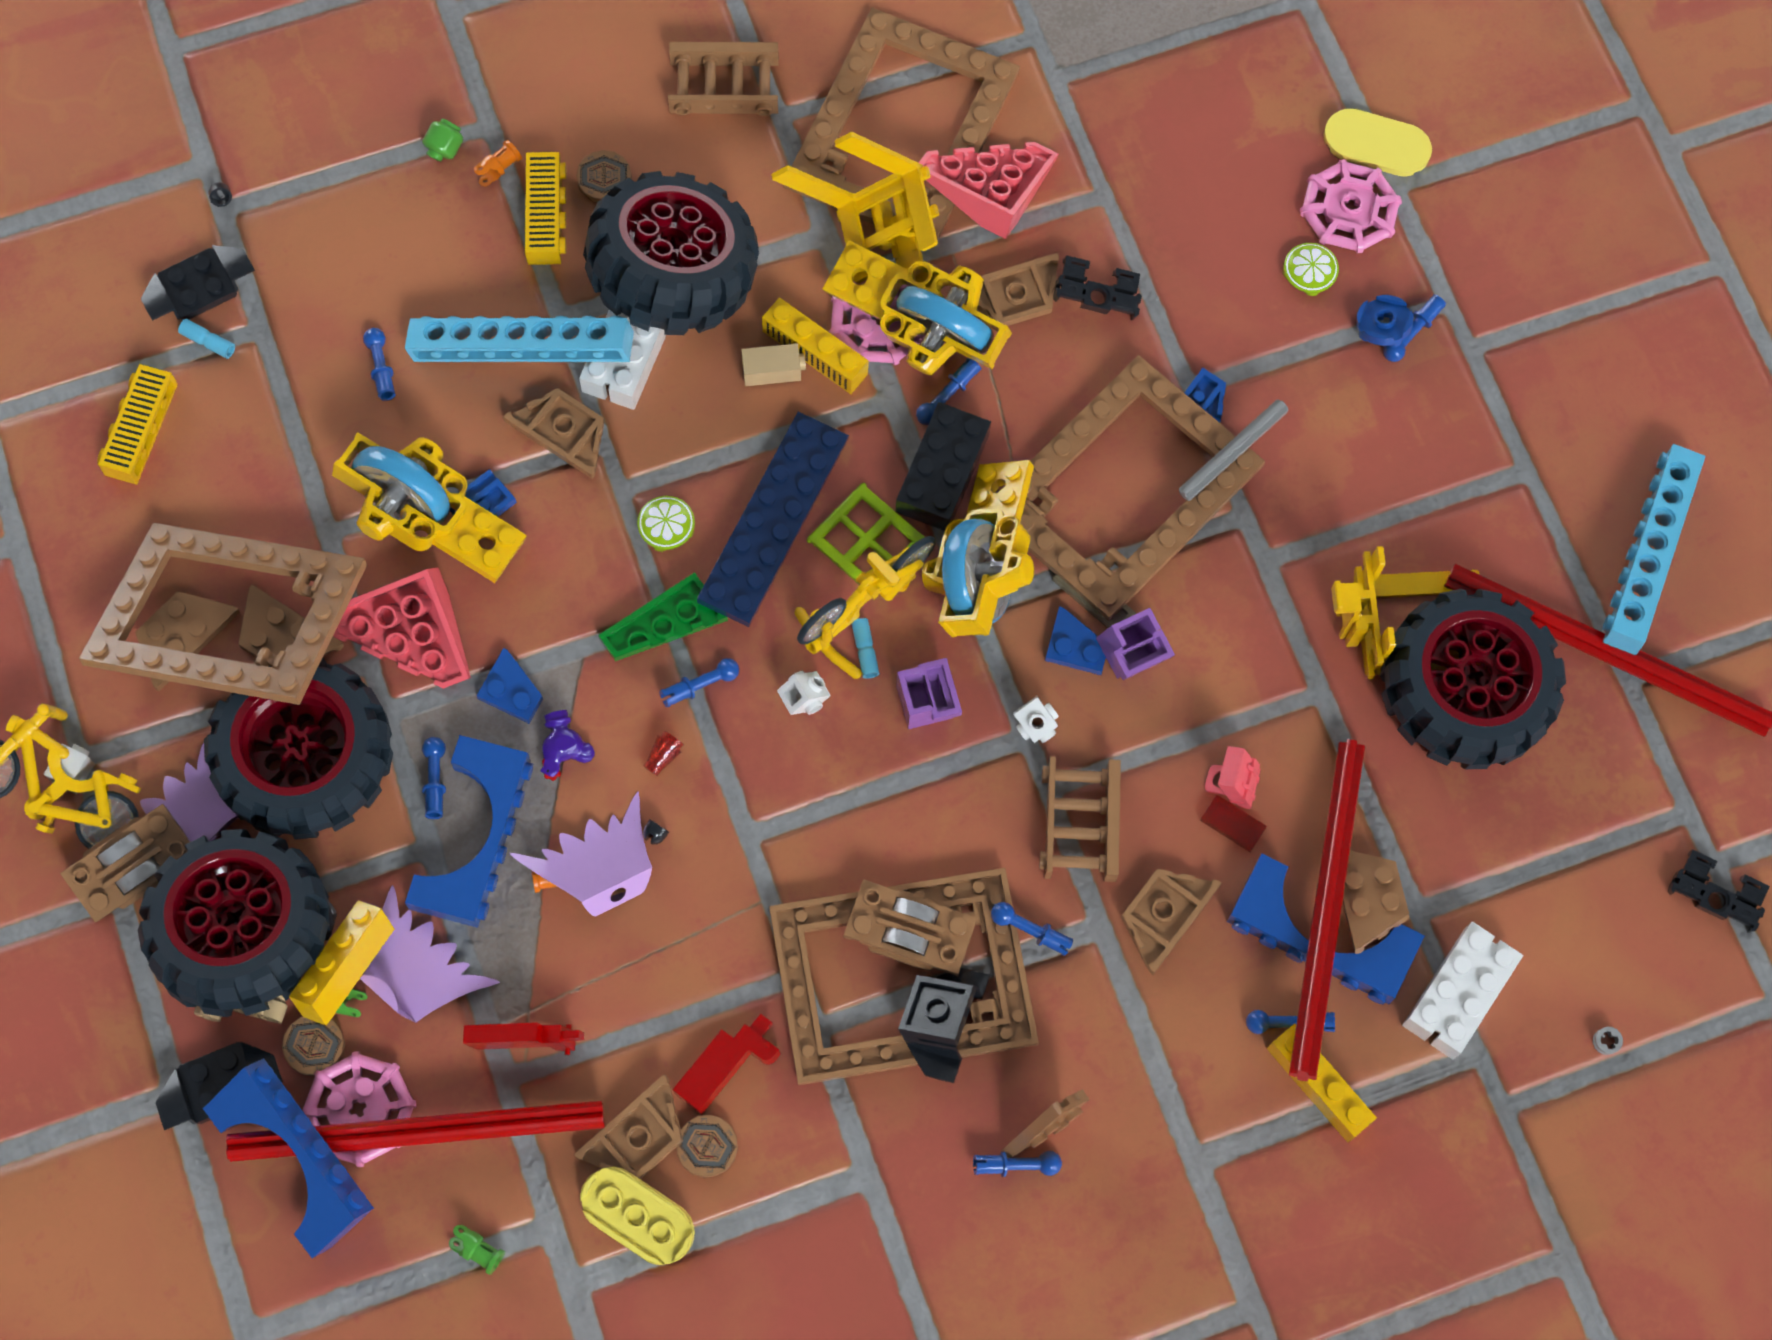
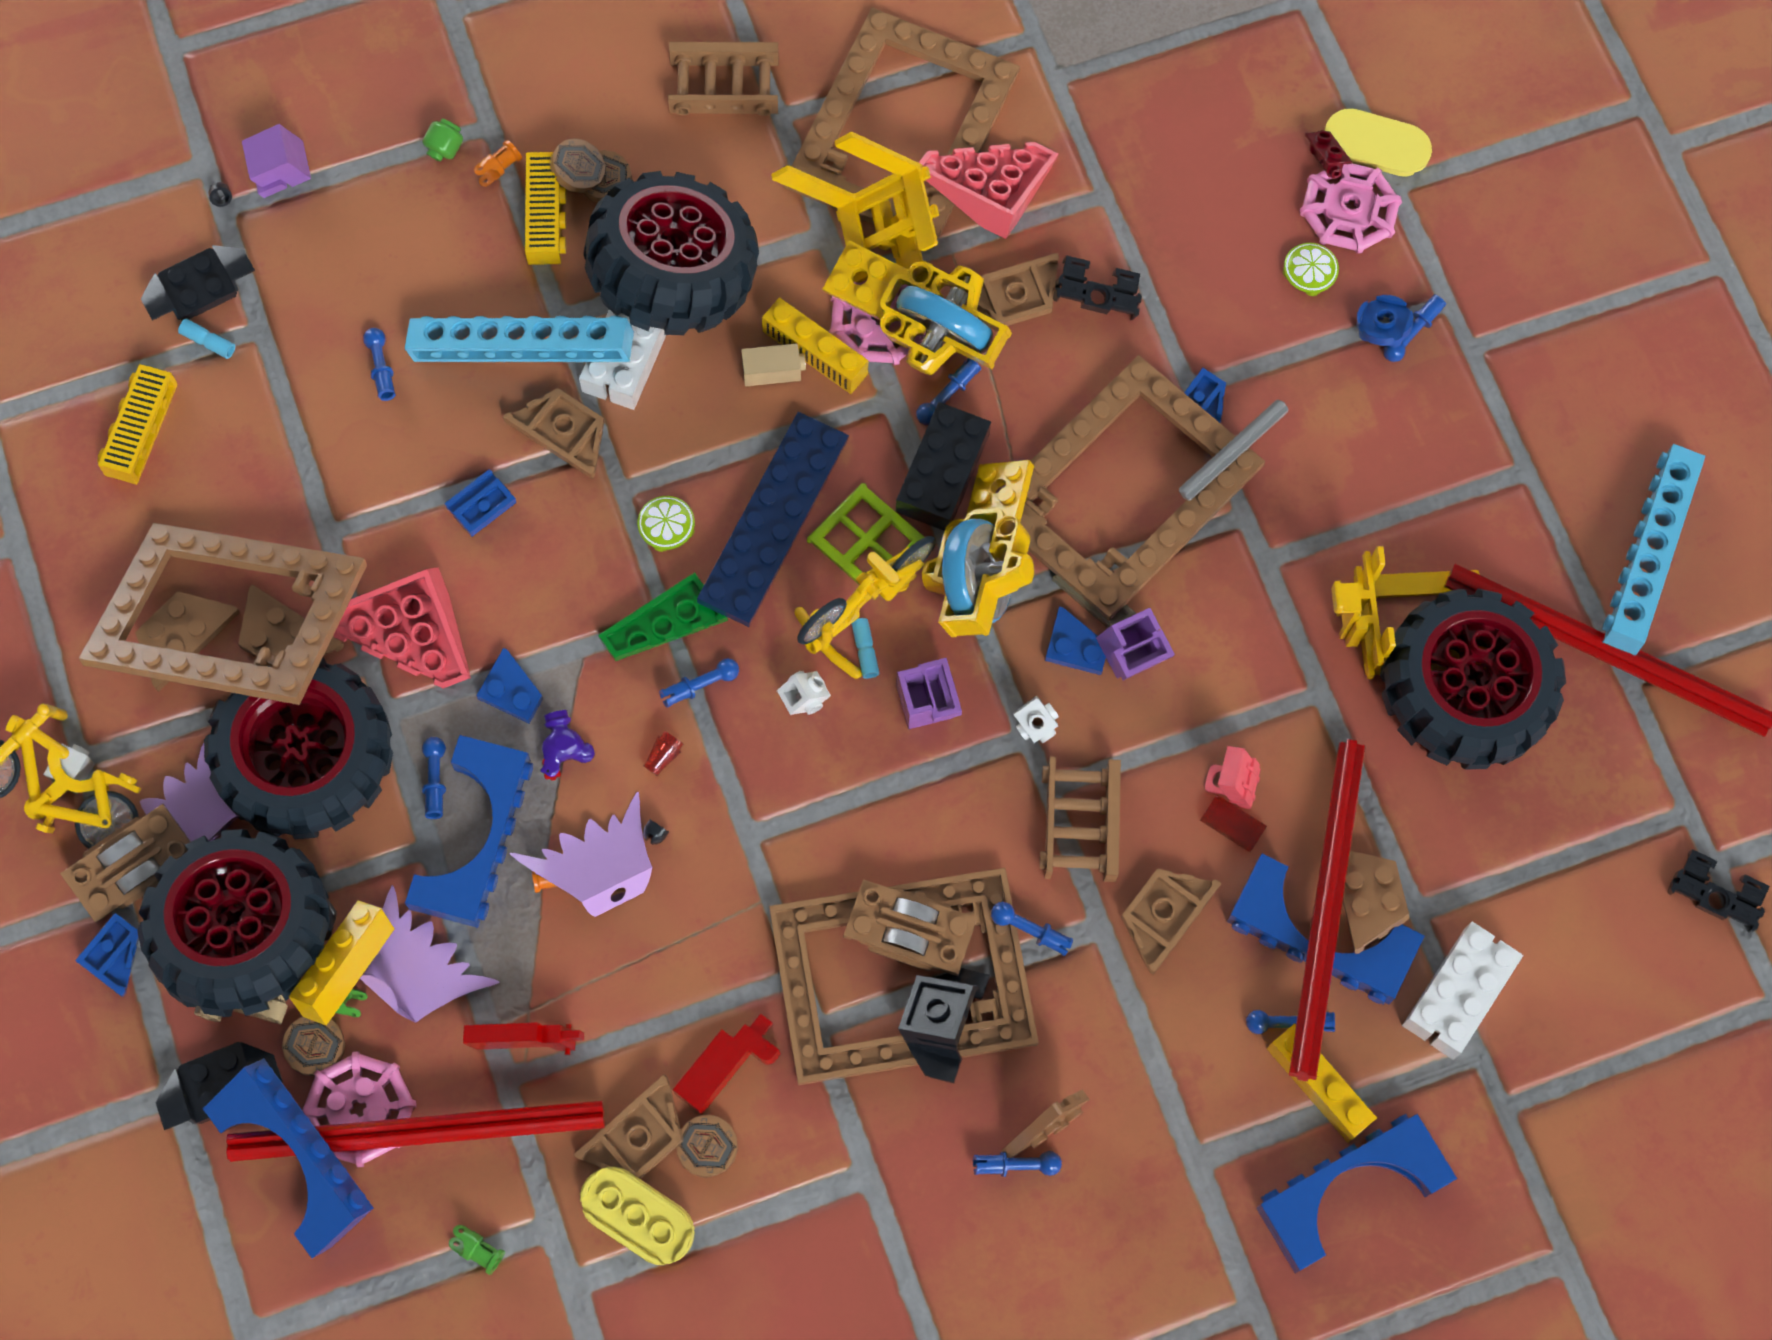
yellow piece [332,432,527,583] -> none
light grey bush [1593,1027,1623,1055] -> none
none -> blue wing [75,913,139,997]
none -> medium lavender plate [242,124,311,198]
none -> medium nougat tile [550,138,605,193]
none -> blue arch [1256,1114,1457,1274]
none -> dark red hinge [1305,130,1352,179]

